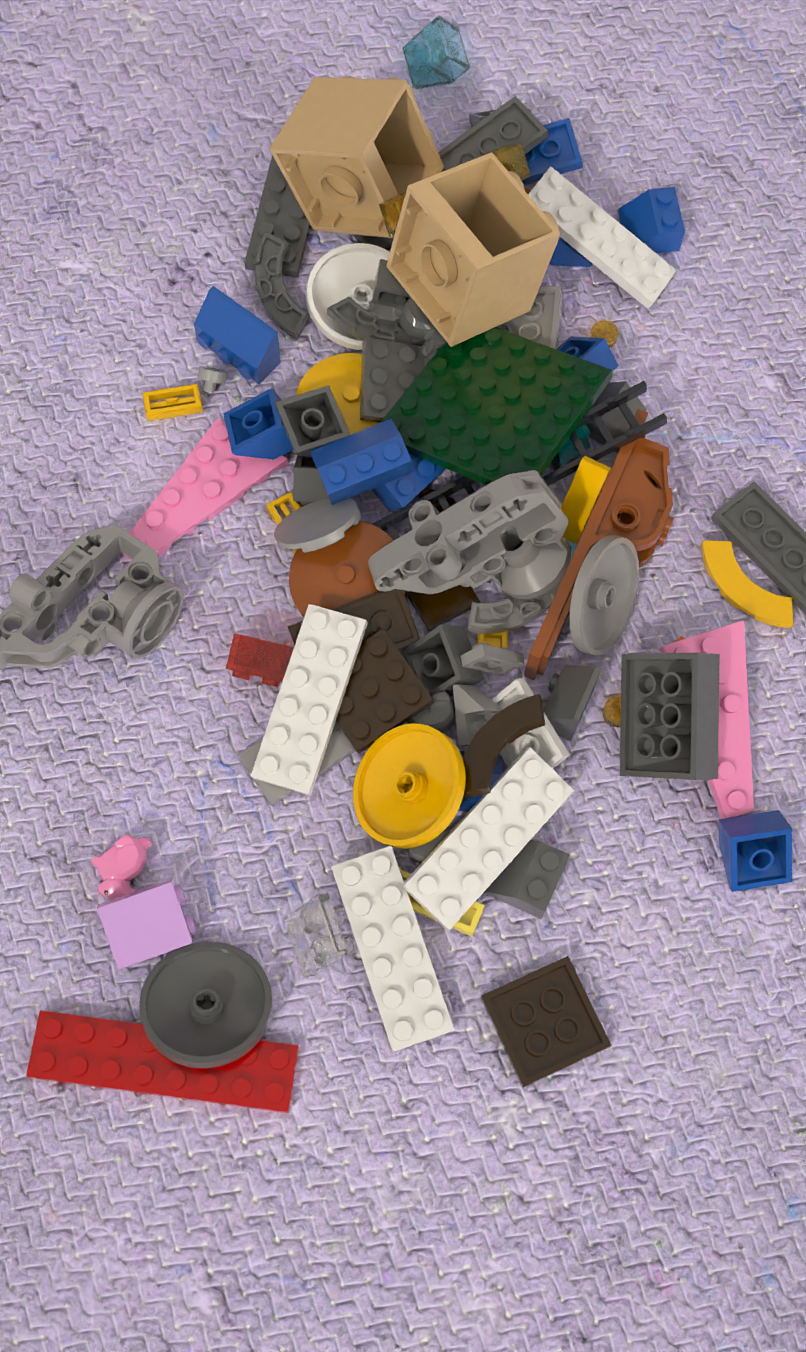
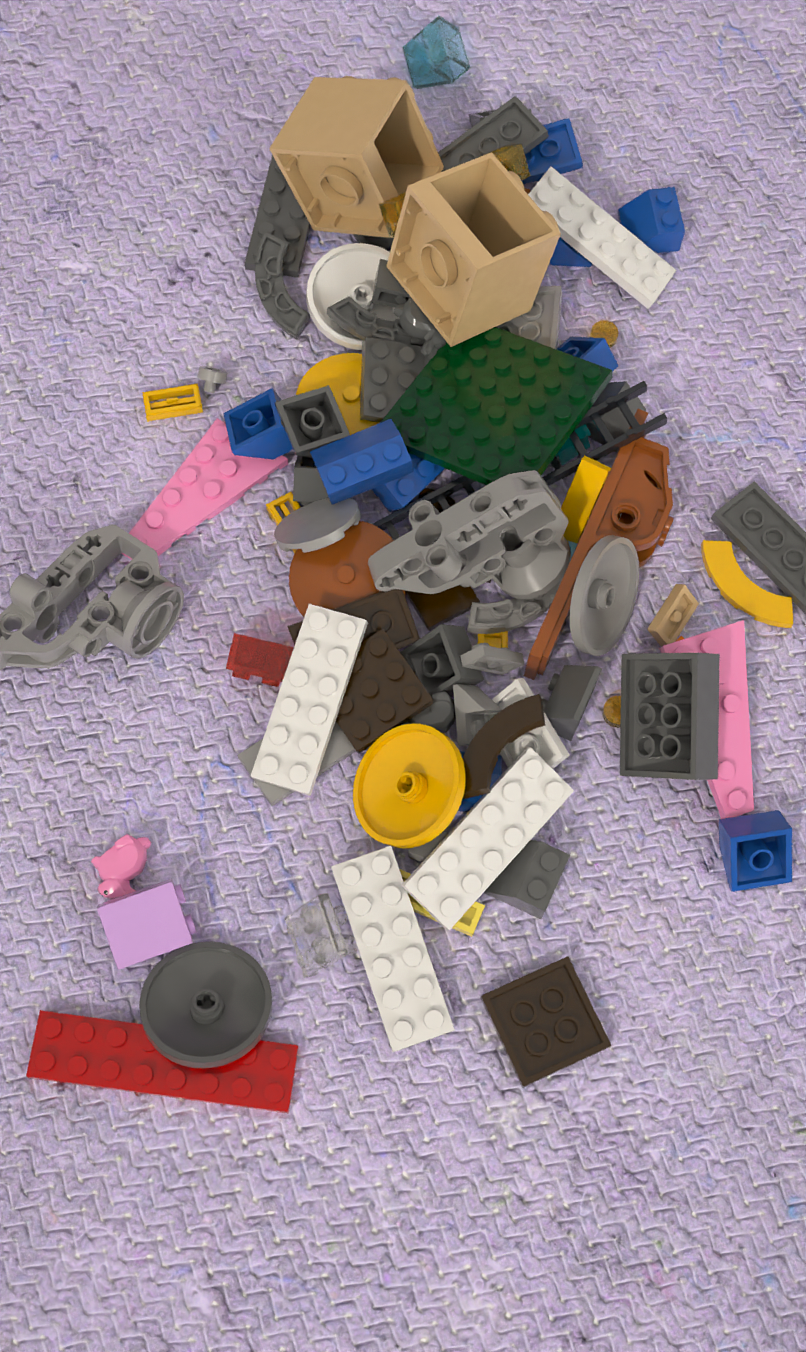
blue slope [194,286,281,385] -> none
none -> tan plate [647,584,699,647]

